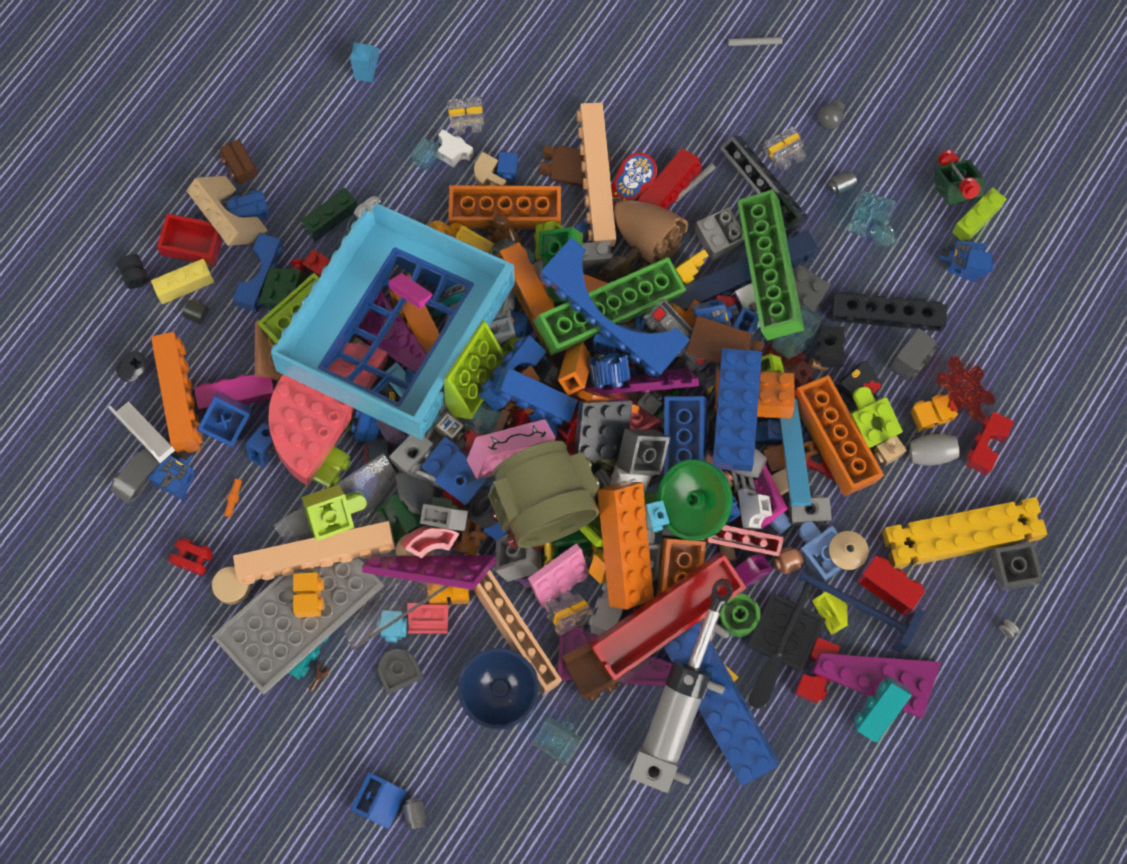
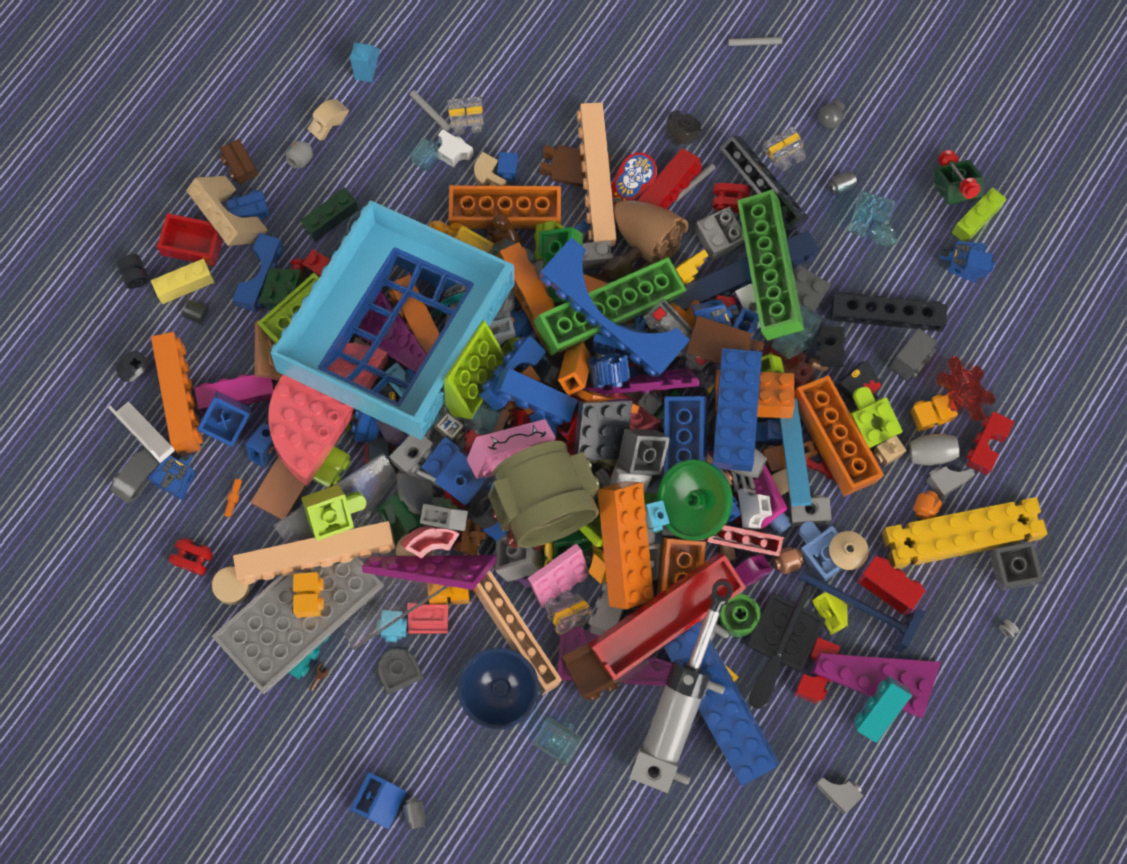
light grey piece [354,196,381,218] -> none
dark pink slope [388,273,433,309] -> none
none -> nougat tile [251,457,307,521]
none -> light grey head [285,141,313,168]
none -> tan brick [308,99,350,141]
none -> light grey bar [409,90,451,132]
none -> clear smoke cylinder [665,110,702,146]
none -> red brick [712,183,750,214]
none -> light grey arch [815,778,863,815]
none -> orange head [913,491,942,520]
none -> light grey arch [927,466,975,499]

